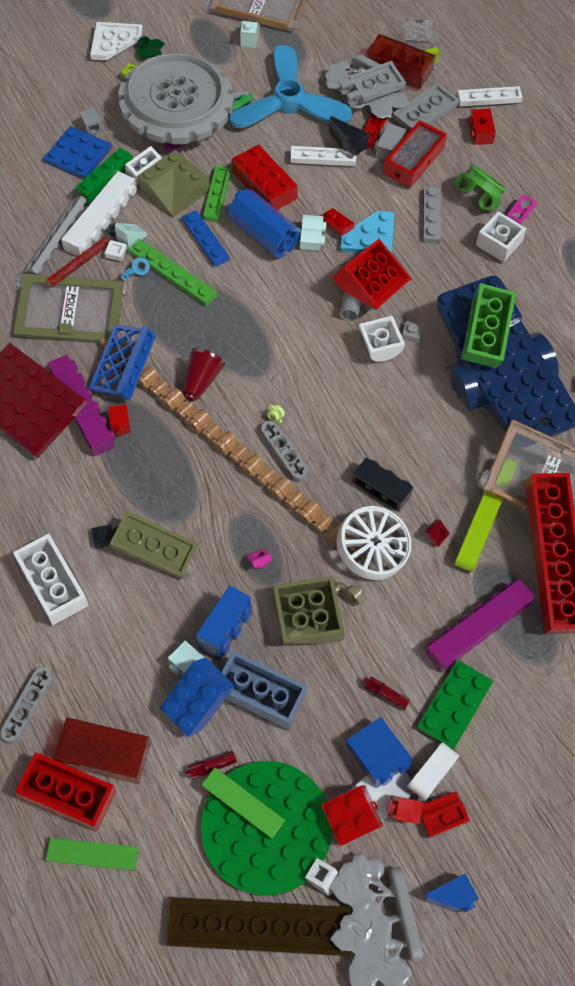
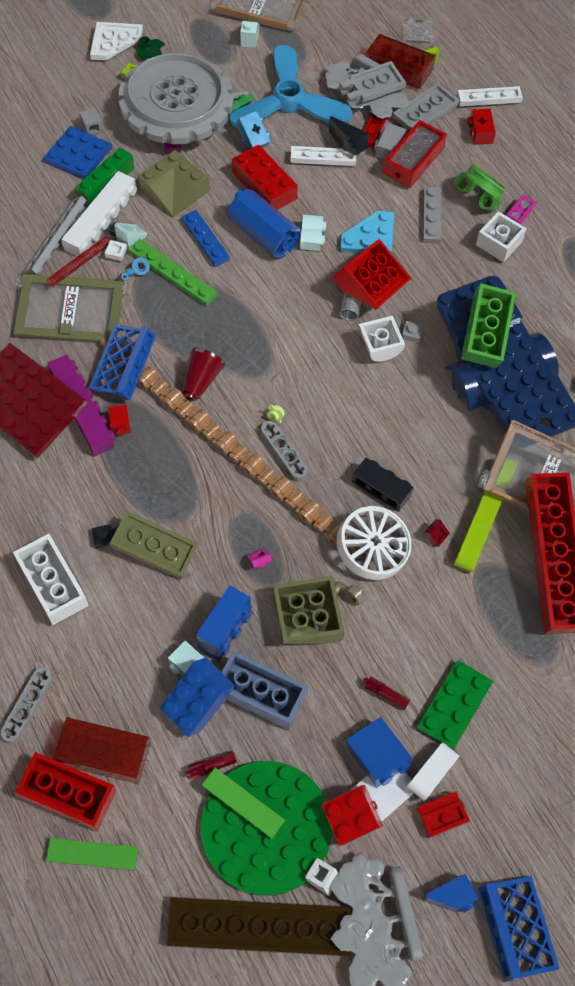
white brick [125,146,162,186] -> none
bright green tile [203,166,232,222] -> none
red plate [320,208,355,236] -> none
red brick [386,795,423,824] -> none
magenta brick [426,579,535,672] -> none
none -> dark azure brick [236,111,270,149]
none -> blue fence [478,876,560,982]

